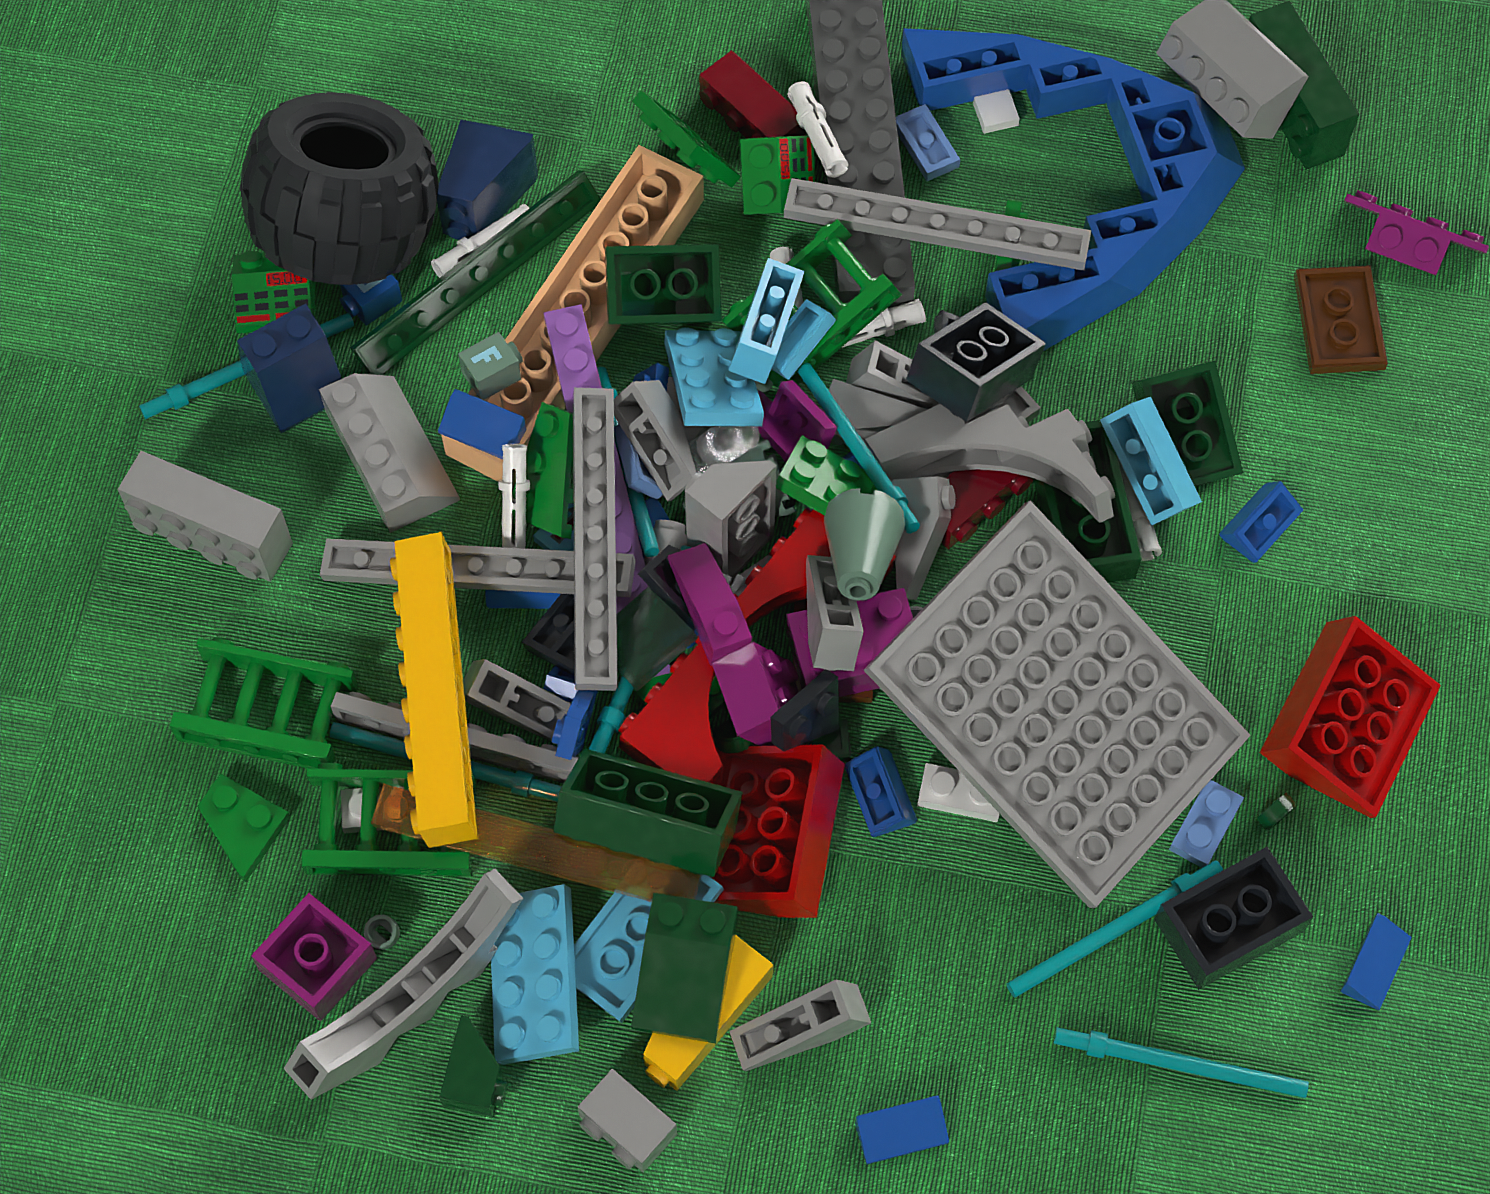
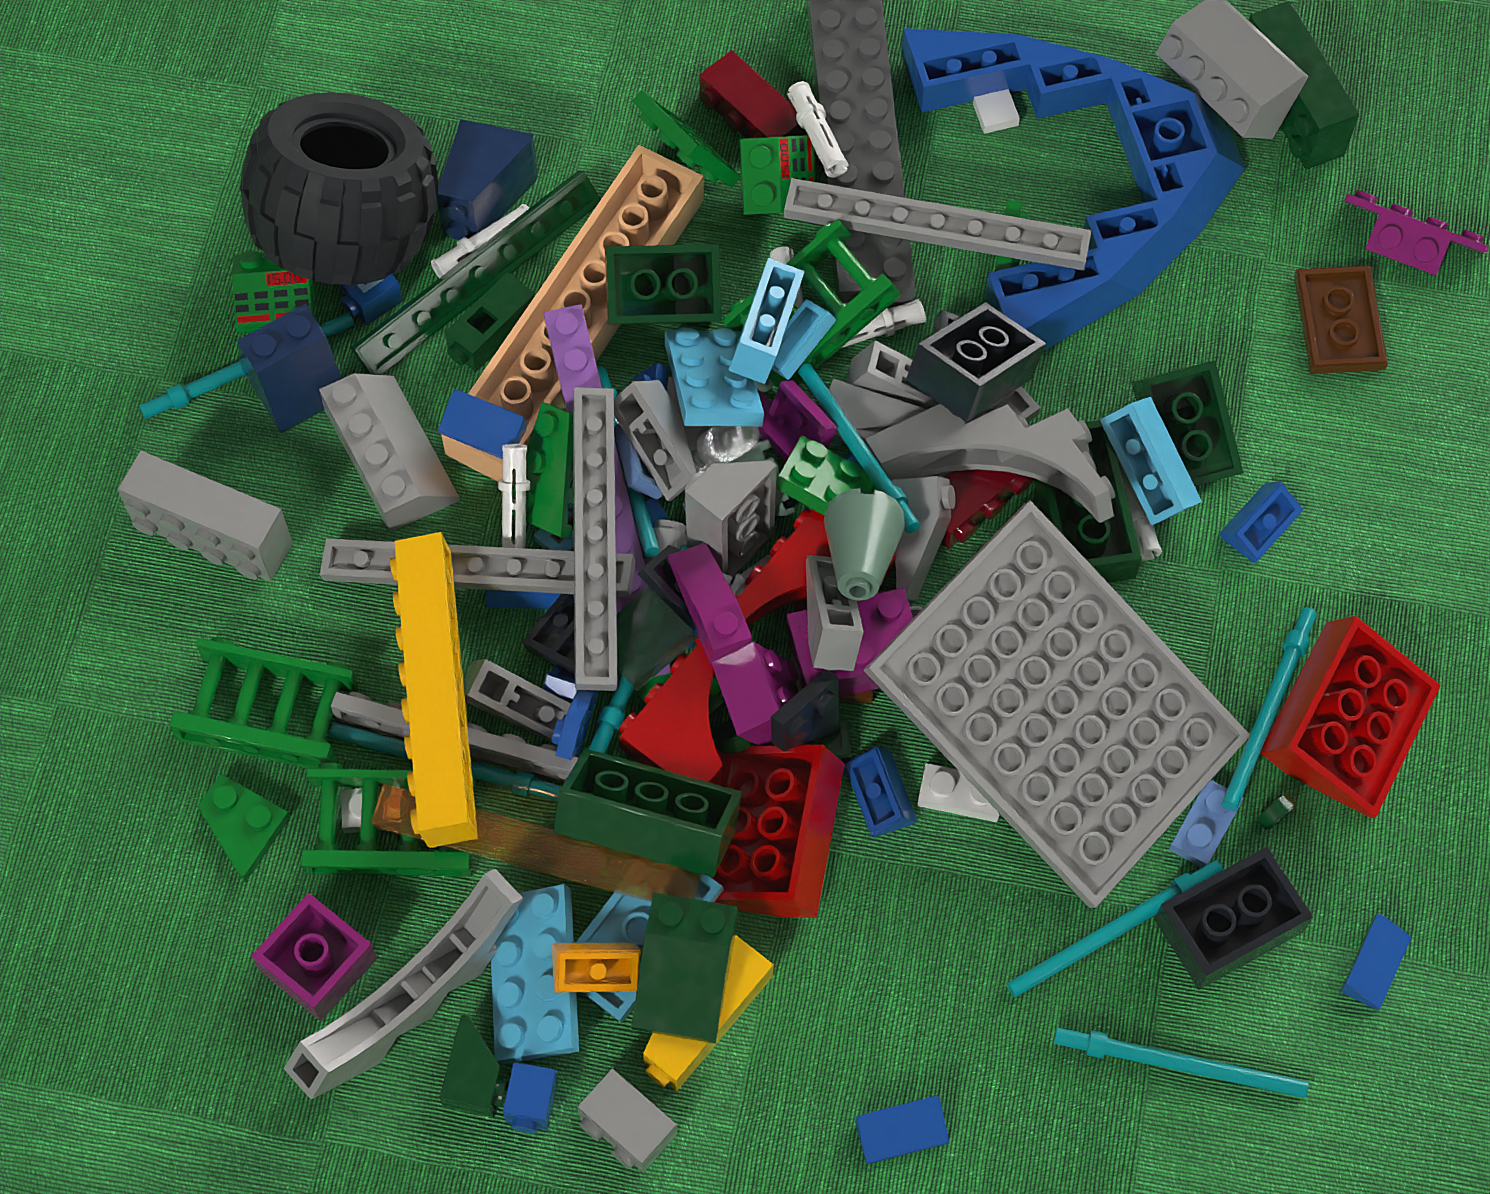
sand green hinge [364,915,400,950] -> none
sand green brick [458,332,523,400] -> none
light grey slope [729,979,871,1071] -> none
medium blue plate [896,104,960,181] -> none
none -> dark green brick [445,272,535,372]
none -> blue brick [503,1062,558,1133]
none -> light orange slope [552,942,641,992]
none -> teal bar [1221,608,1317,811]

